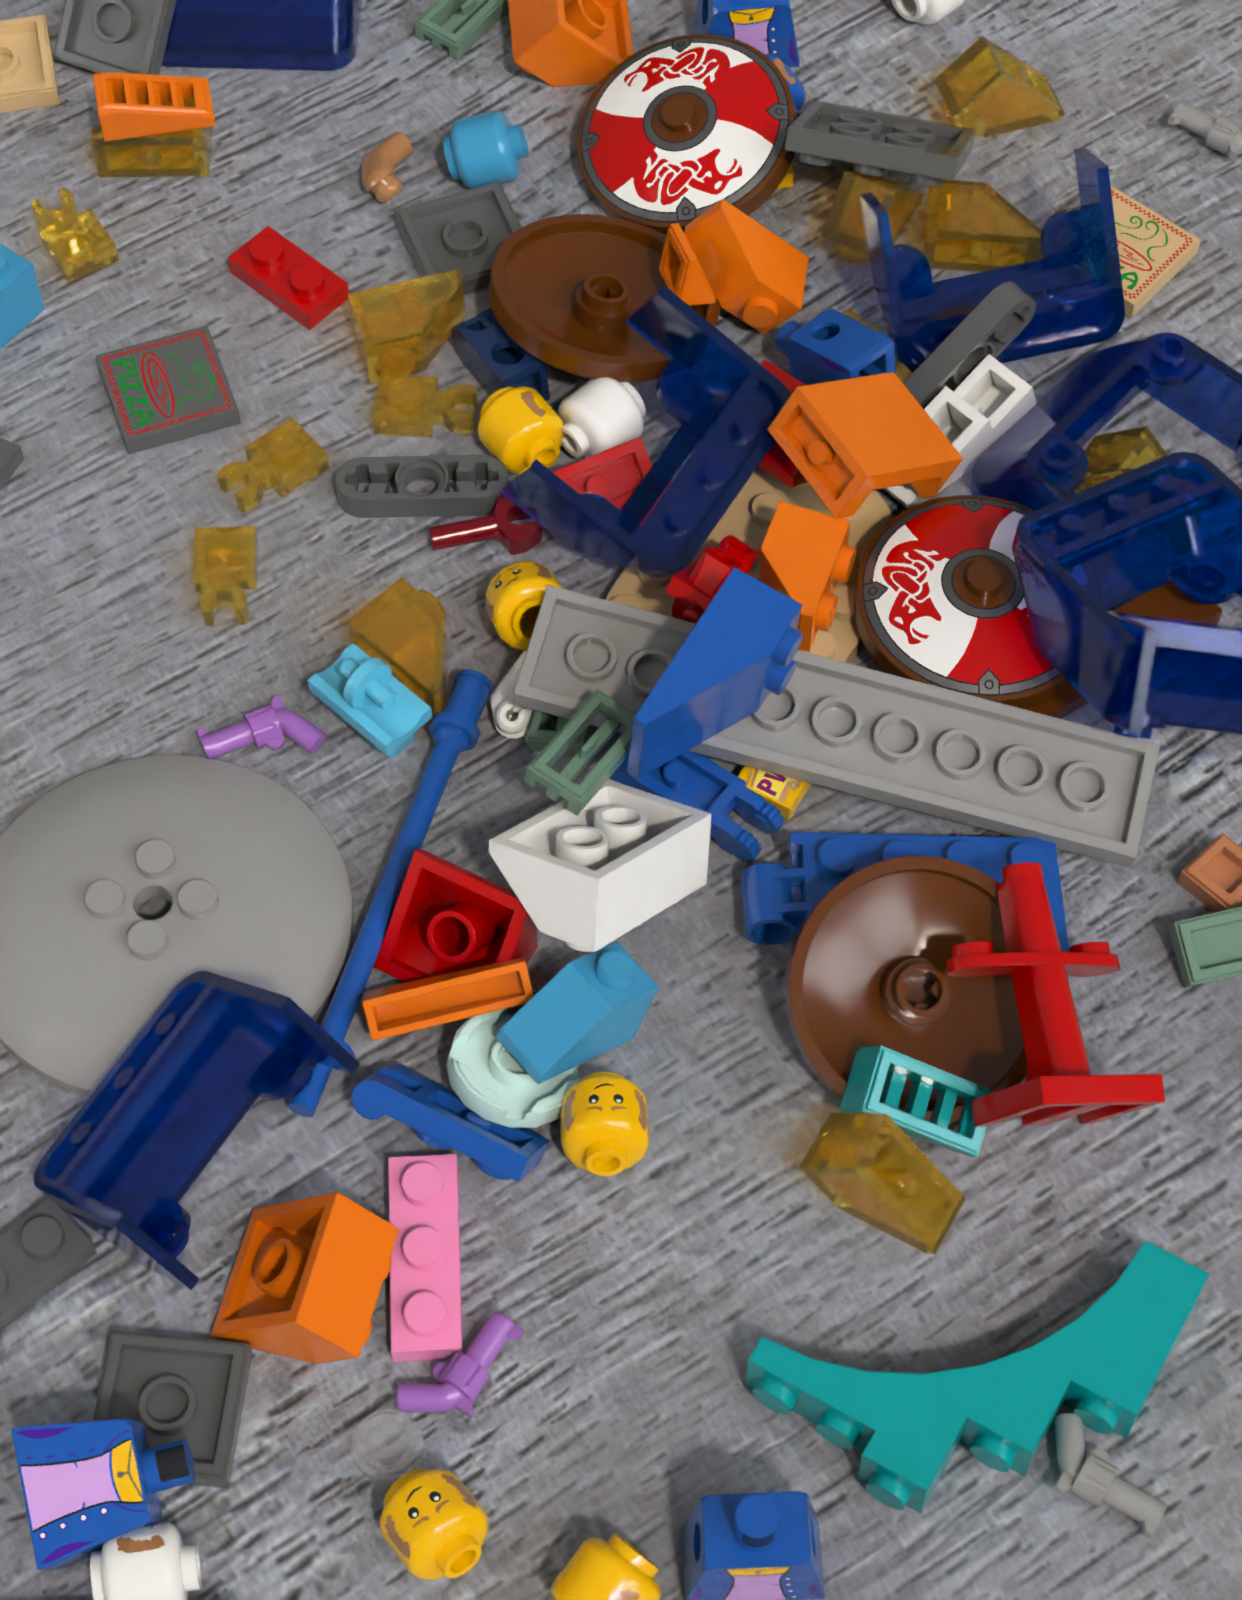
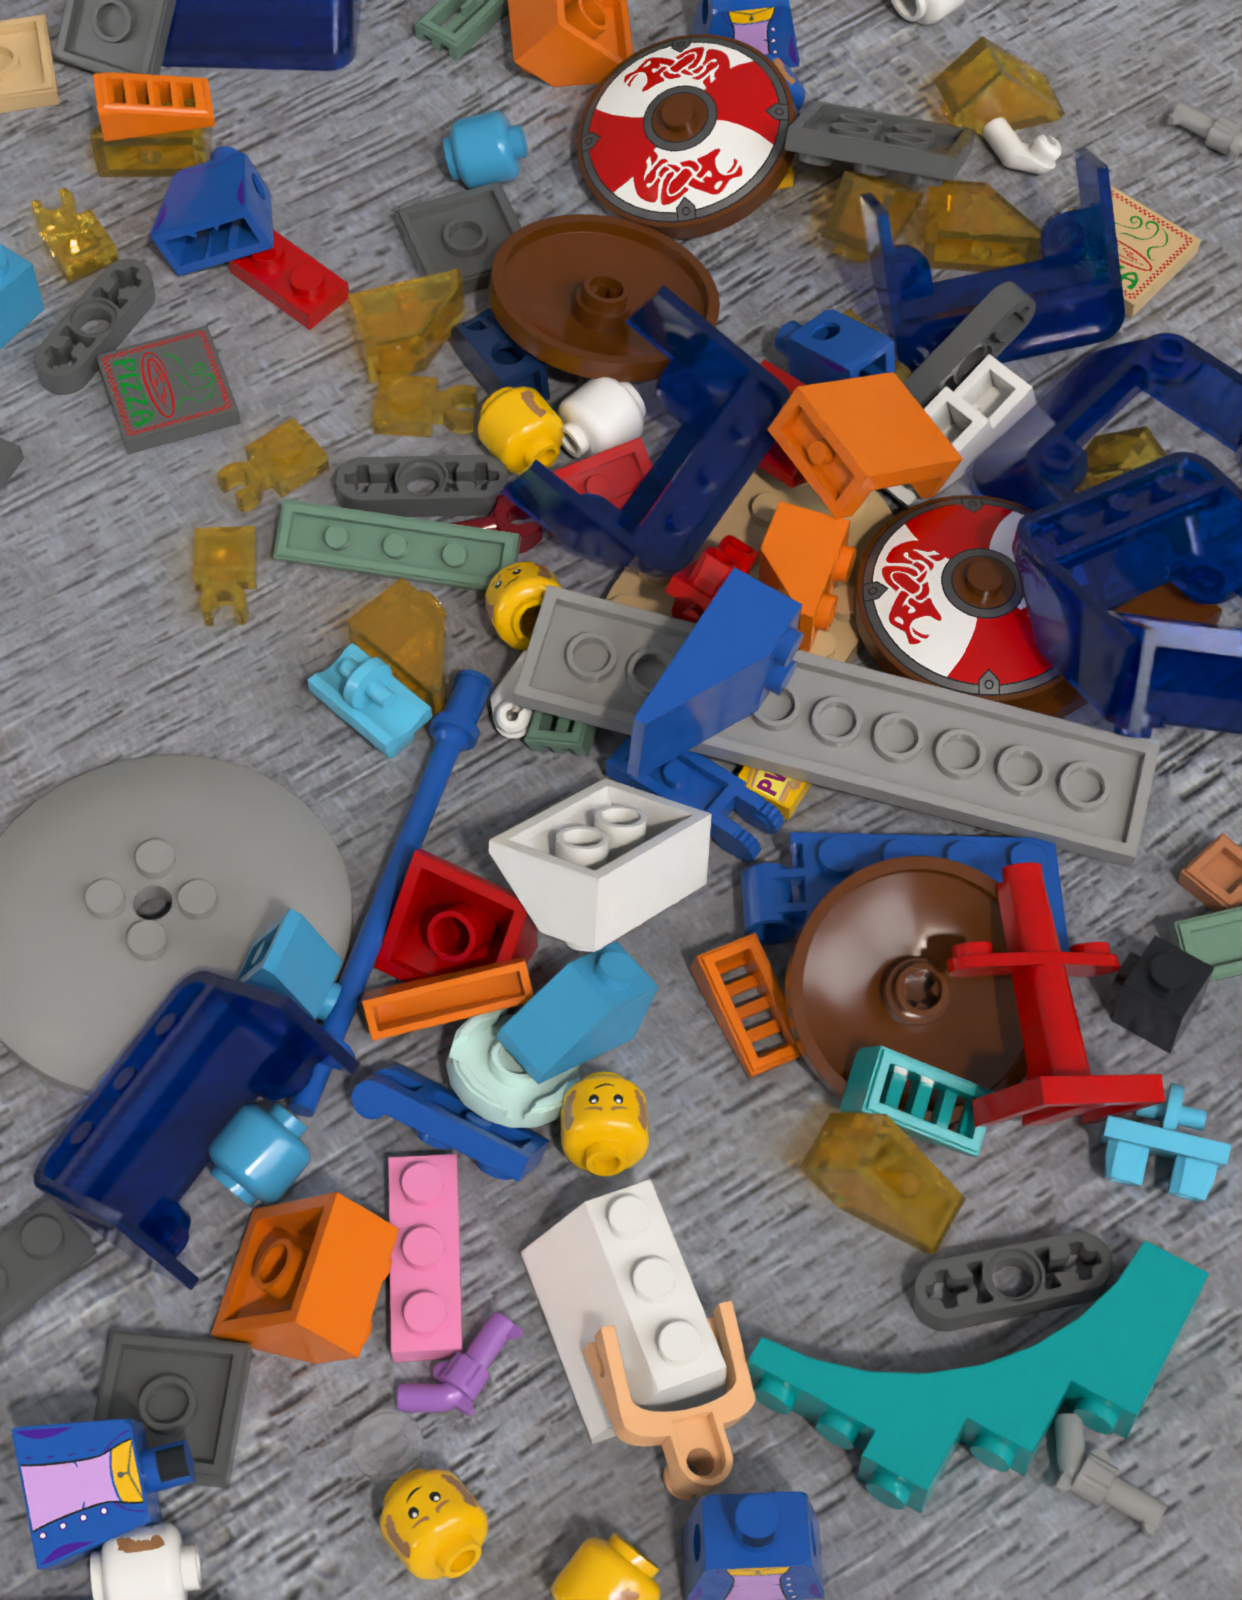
medium lavender piece [196,694,327,759] -> none
medium nougat arm [361,131,413,203] -> none
sand green tile [523,689,636,816] -> none
orange slope [659,223,716,306] -> none
orange slope [684,199,809,335] -> none
none -> dark grey beam [34,259,156,395]
none -> blue torso [150,146,274,276]
none -> dark azure head [209,1102,311,1207]
none -> dark azure slope [227,908,343,1033]
none -> sand green tile [273,499,522,593]
none -> white slope [521,1179,727,1444]
none -> light nougat piece [583,1301,755,1501]
none -> orange slope [690,932,803,1079]
none -> dark grey beam [912,1232,1113,1332]
none -> white arm [982,117,1062,175]
none -> medium azure hips [1100,1083,1231,1203]
none -> black brick [1112,935,1214,1054]

